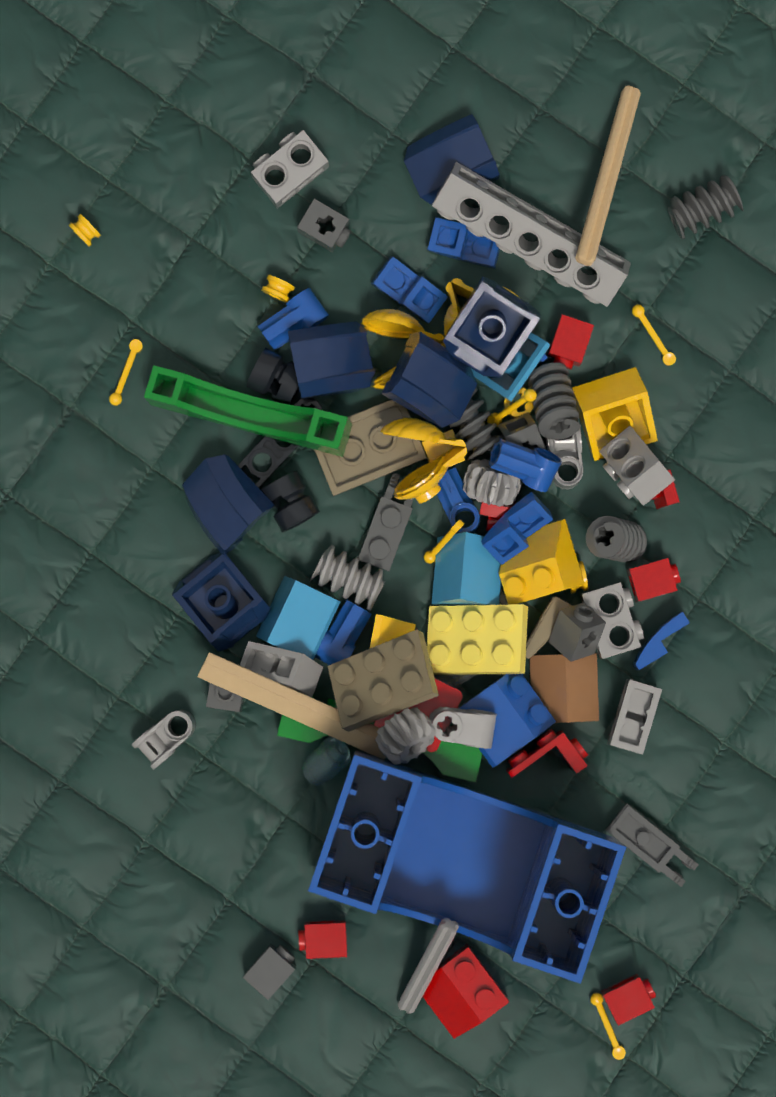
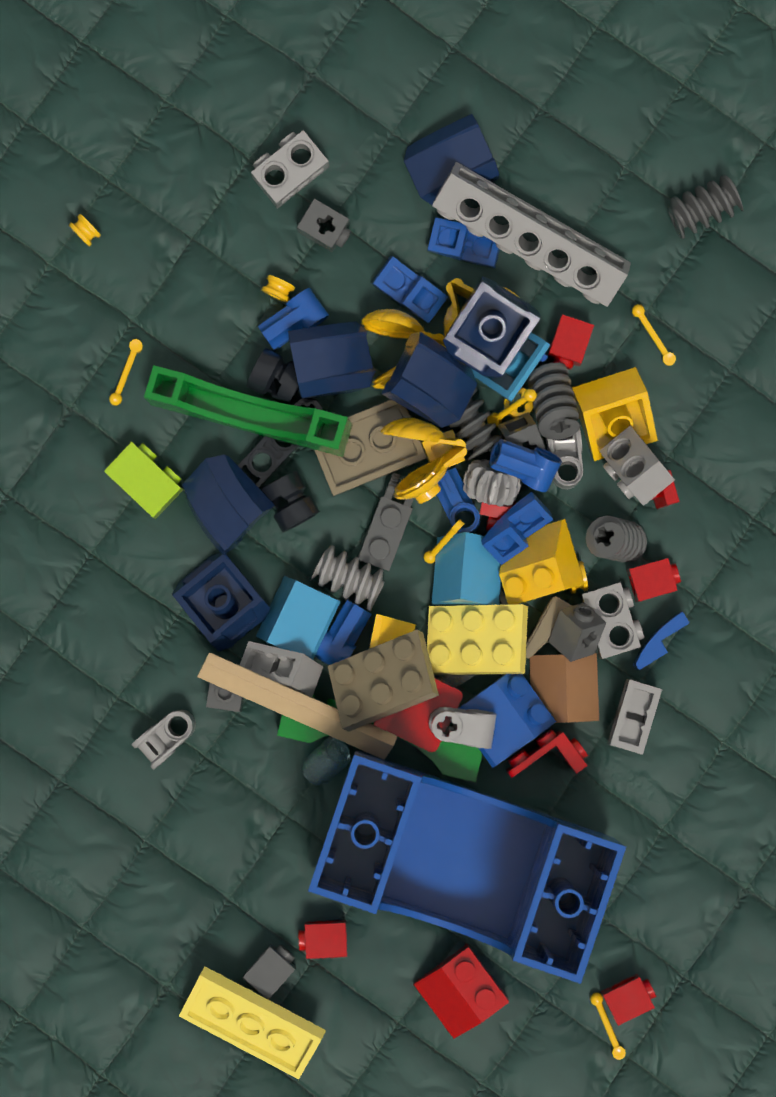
light grey gear [375,708,436,765] -> none
light grey axle [398,918,459,1014] -> none
tan axle [575,86,641,266] -> none
dark grey hinge [605,804,699,887] -> none
none -> lime brick [104,442,183,519]
none -> light yellow plate [179,967,326,1079]

